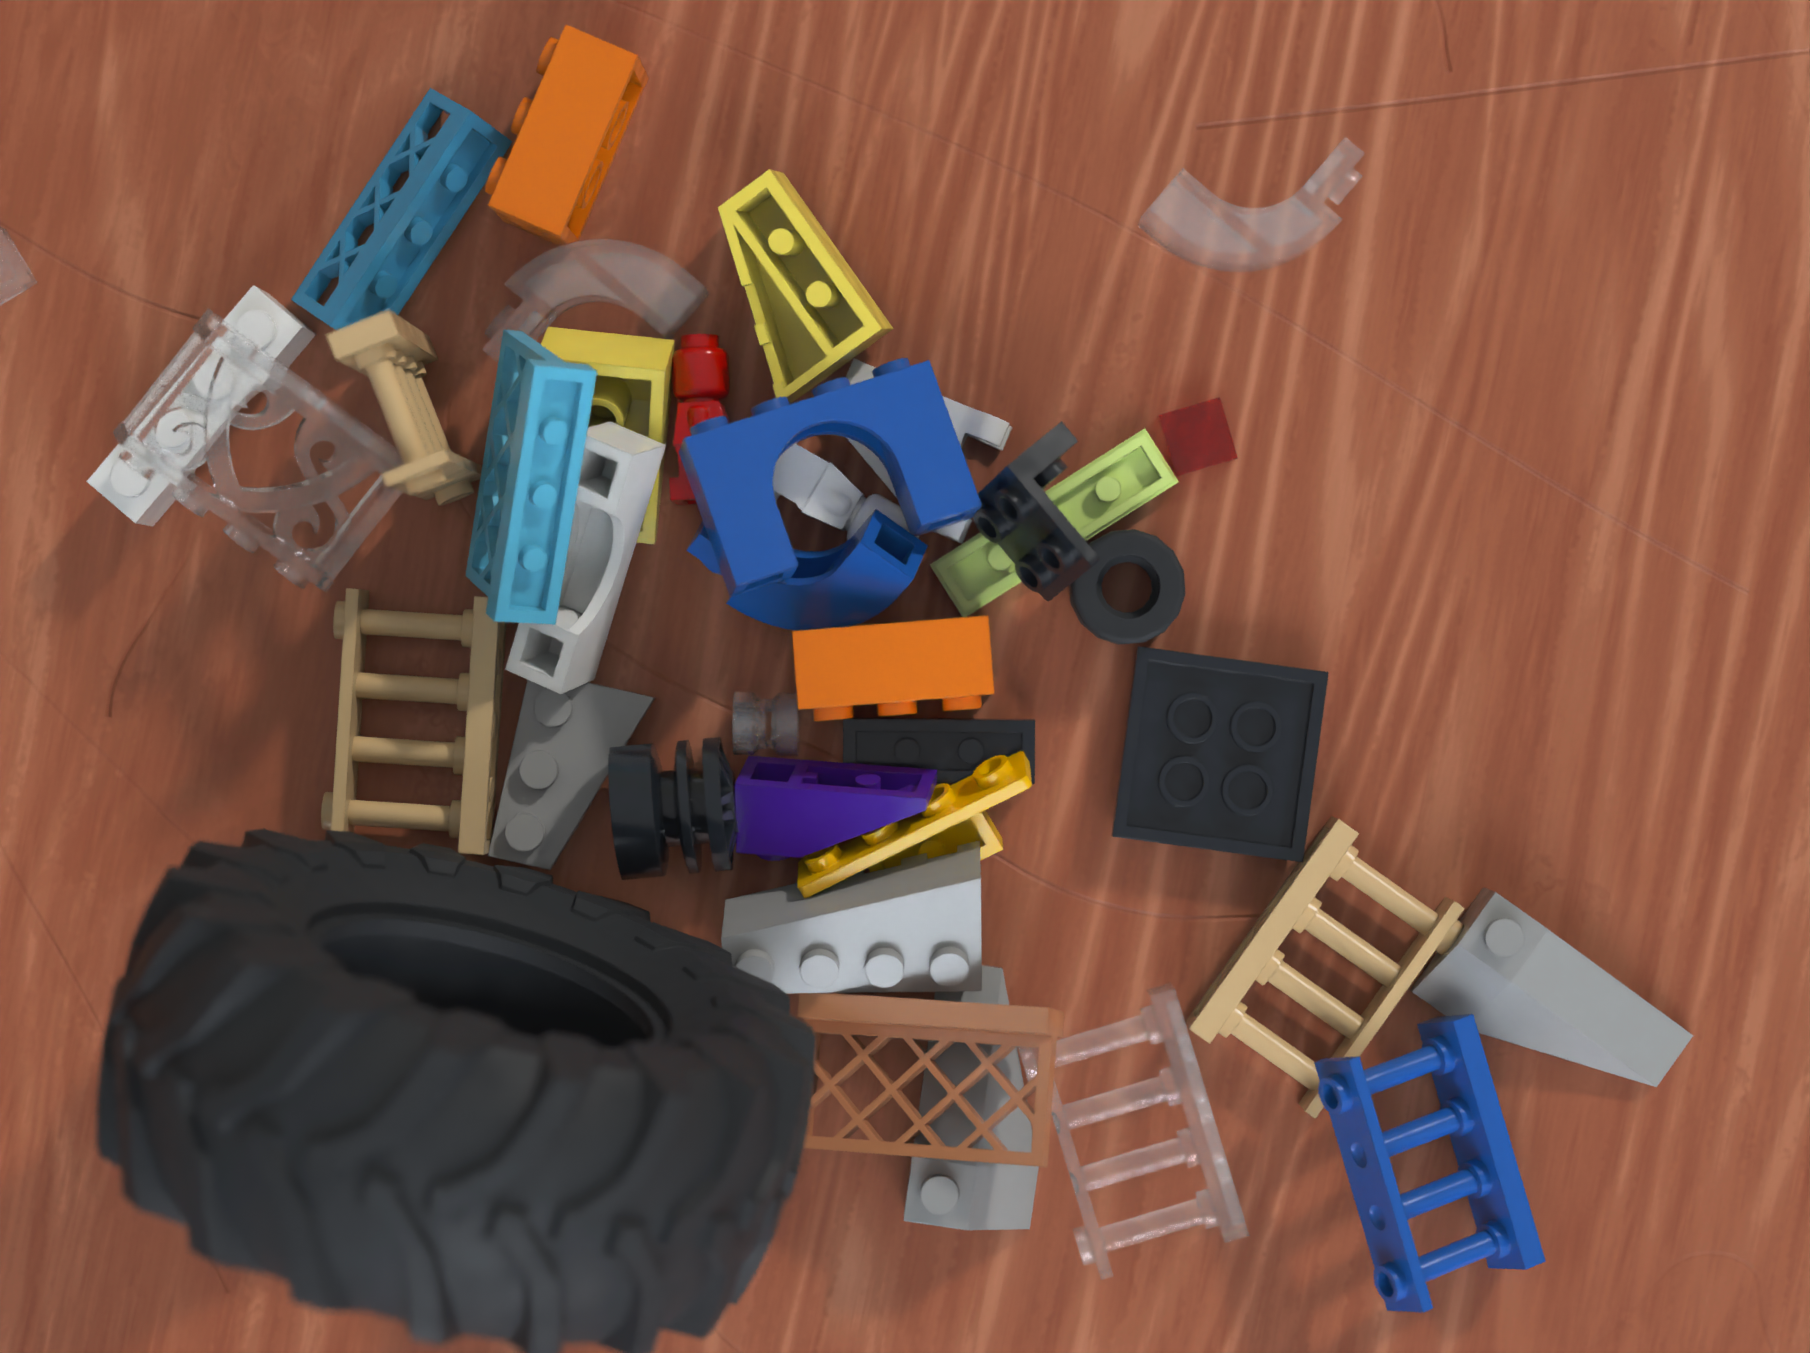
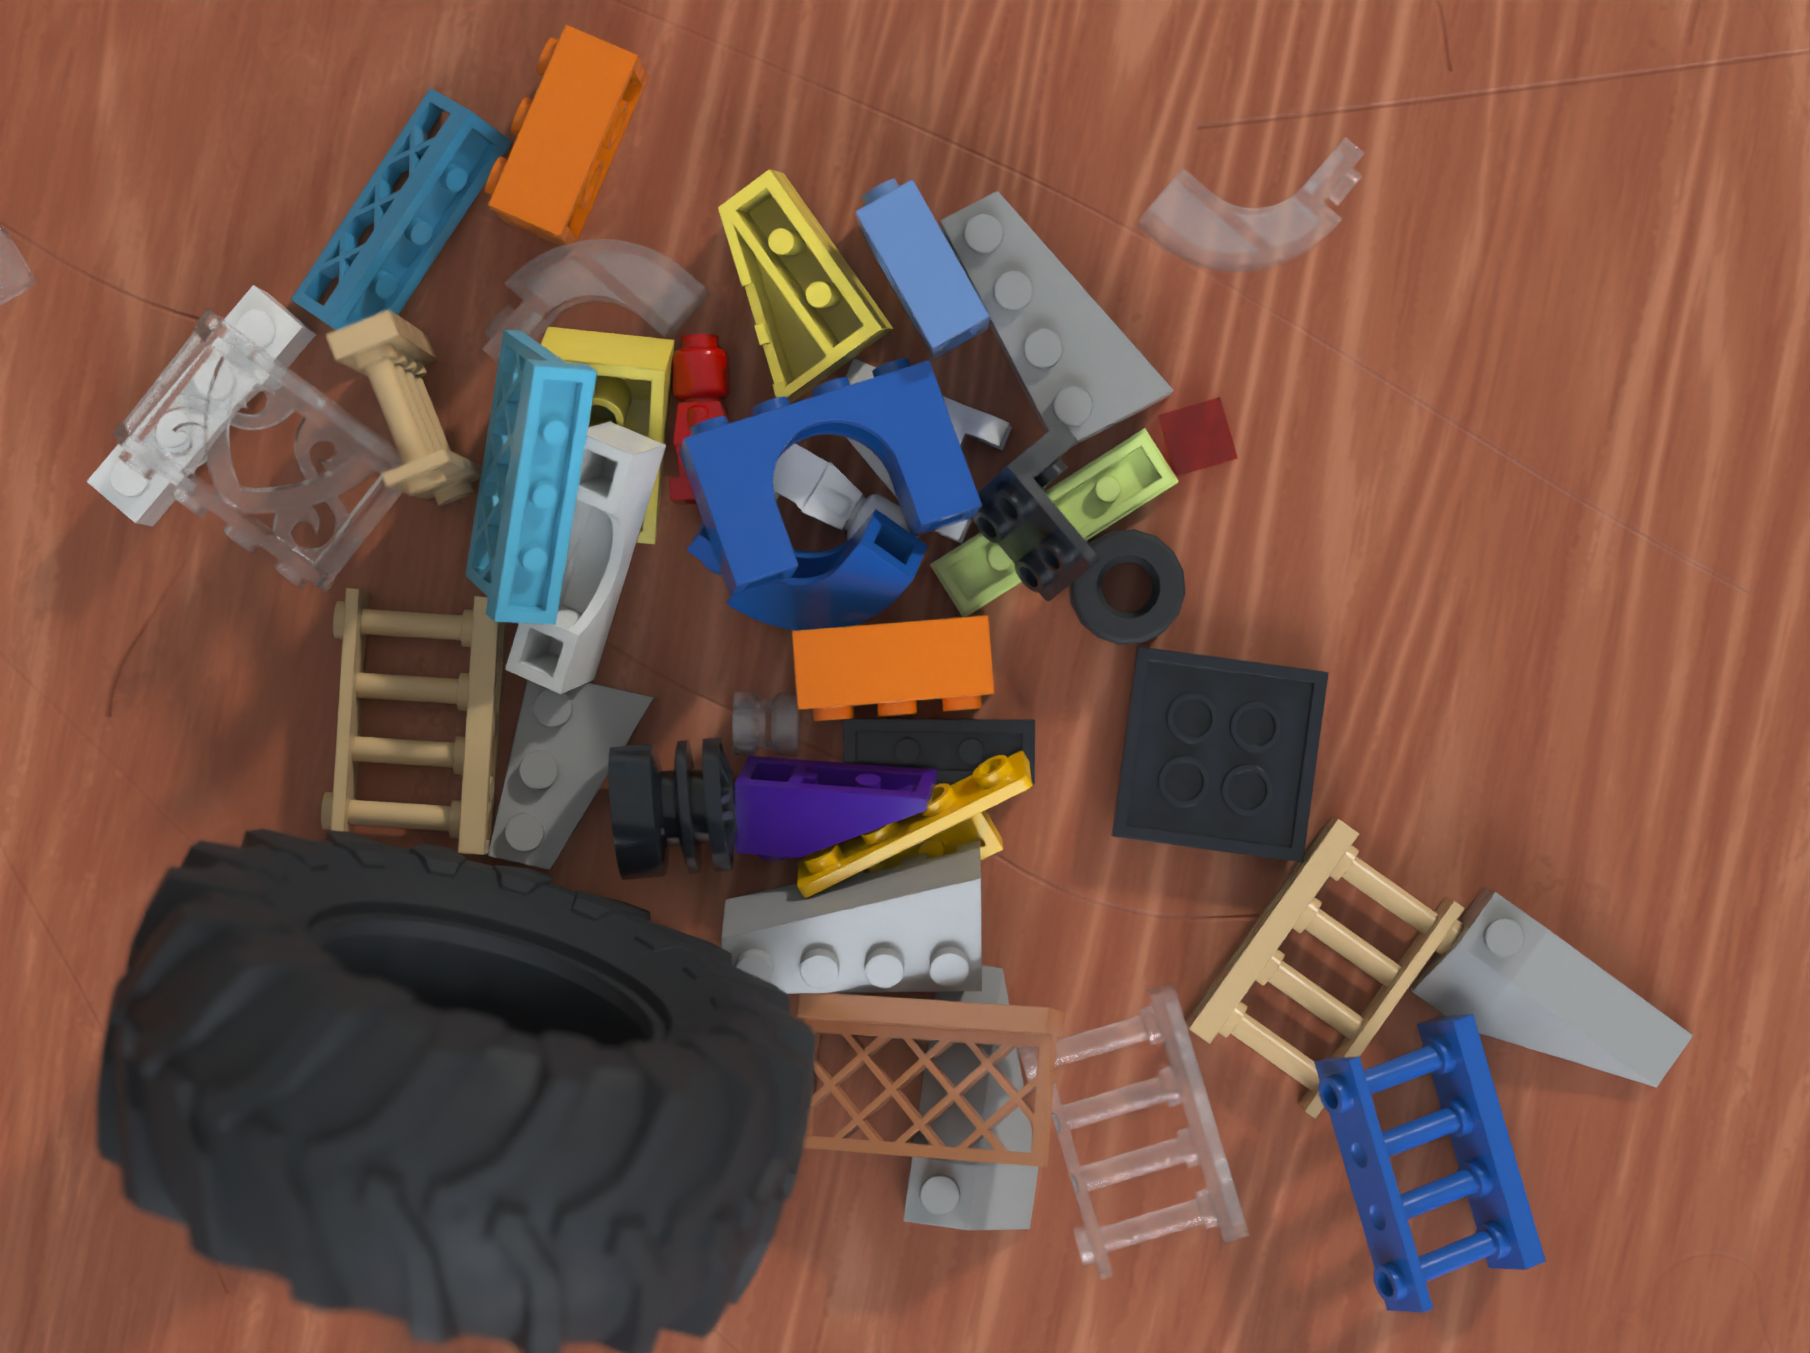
none -> medium blue window [855,178,990,360]
none -> light grey wedge [940,191,1174,446]

